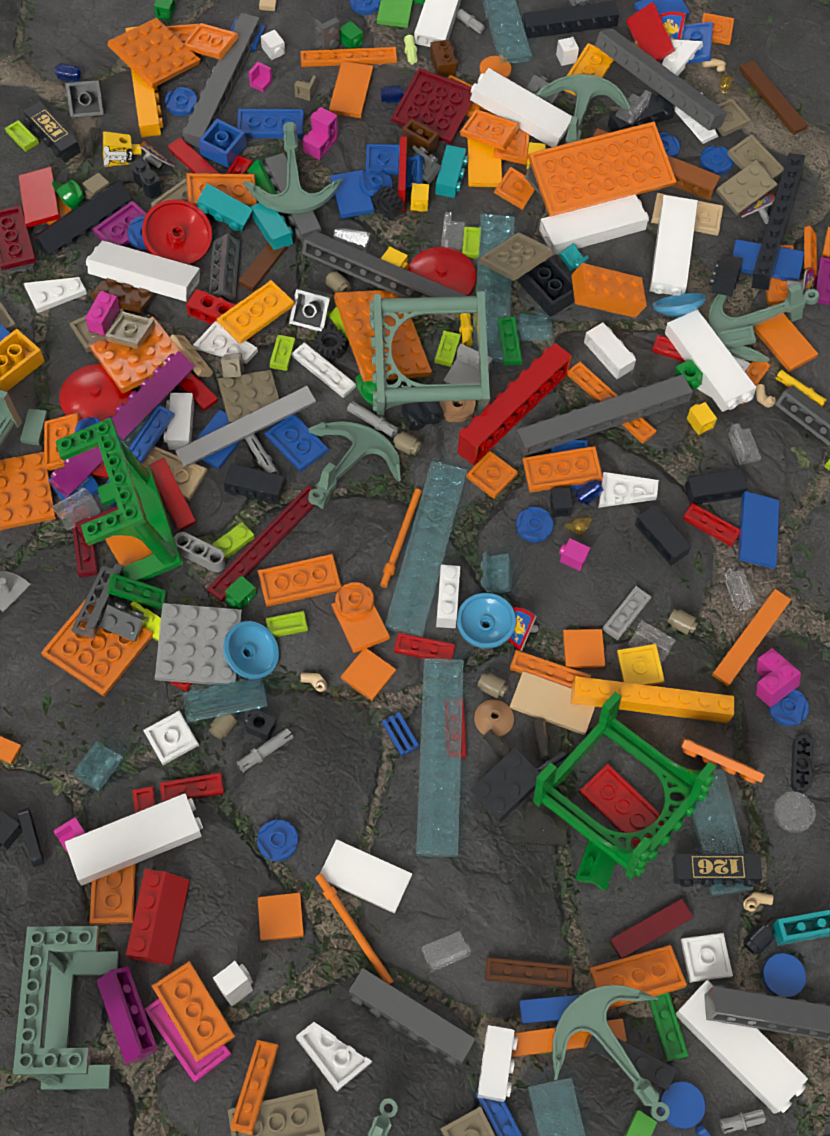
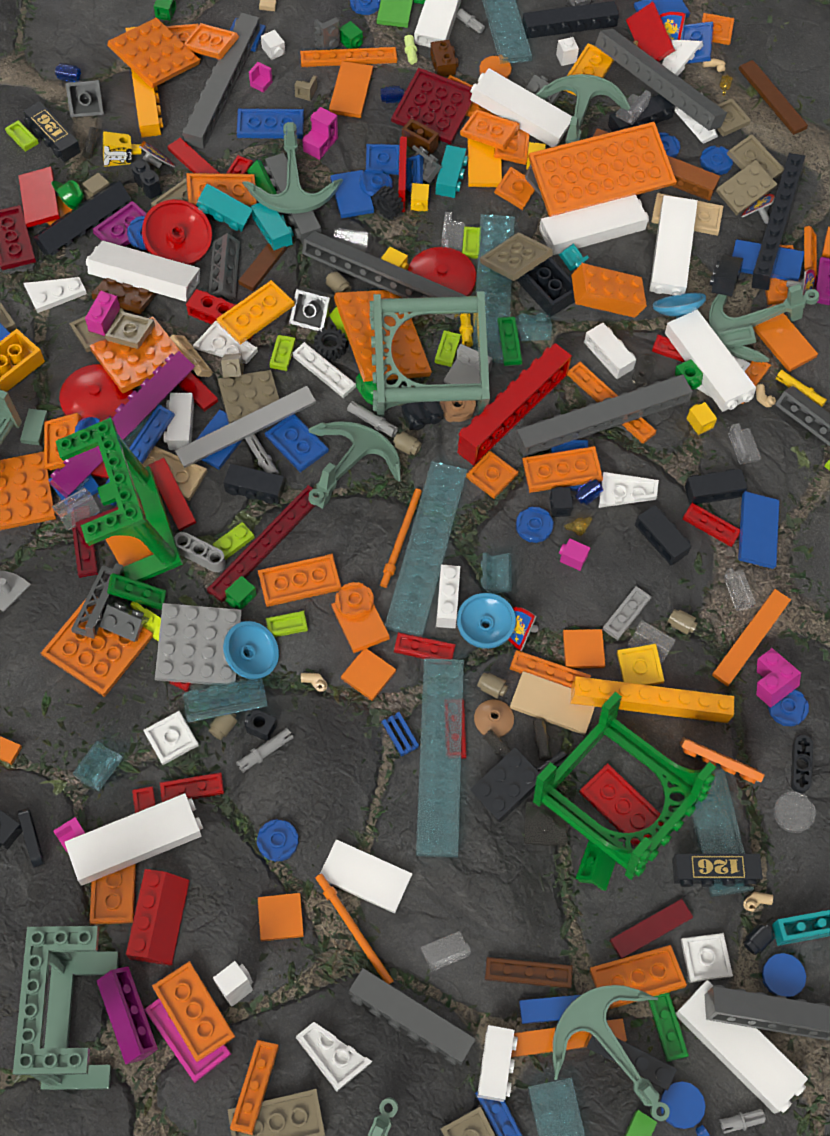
blue tile [165,87,198,116] -> none
blue brick [198,119,247,168] -> none

